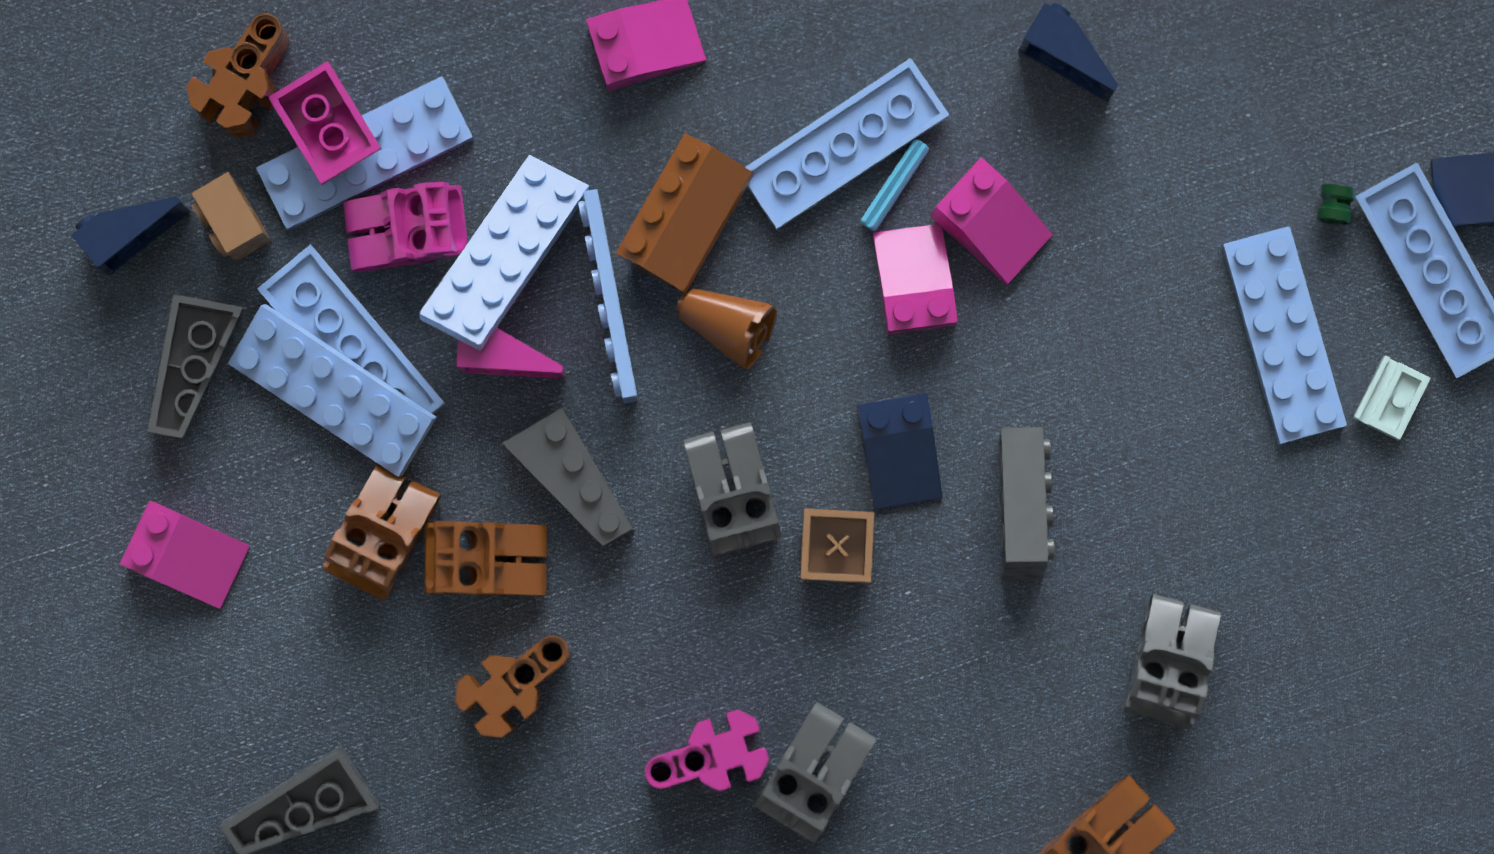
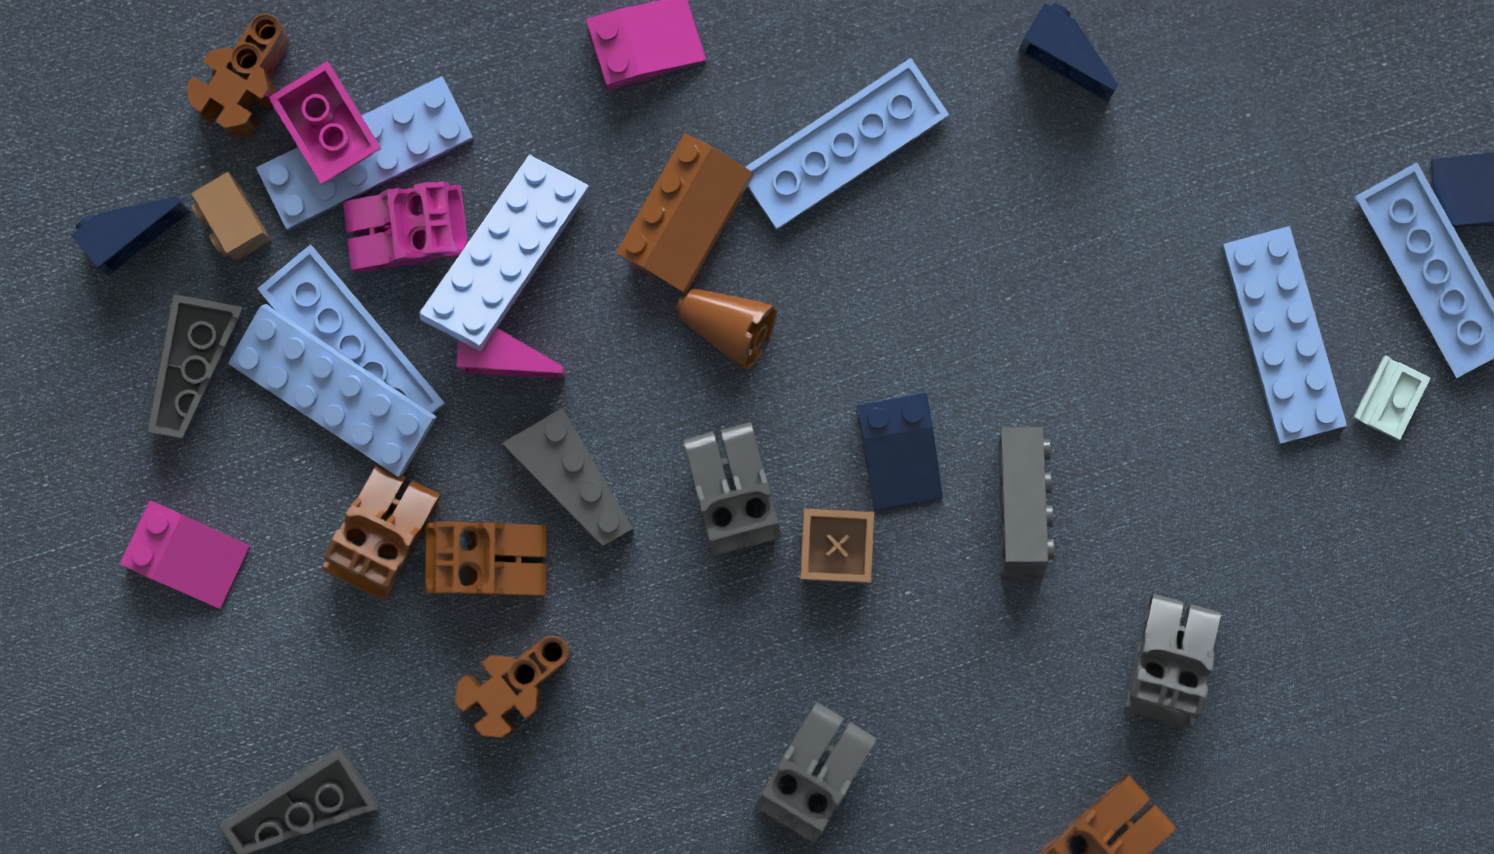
light blue plate [578,189,638,404] -> none
dark pink connector [645,710,769,791] -> none
medium azure axle [861,139,929,231] -> none
slope [873,224,958,336] -> none
dark pink slope [930,157,1053,285] -> none
dark green wheel [1317,184,1356,225] -> none

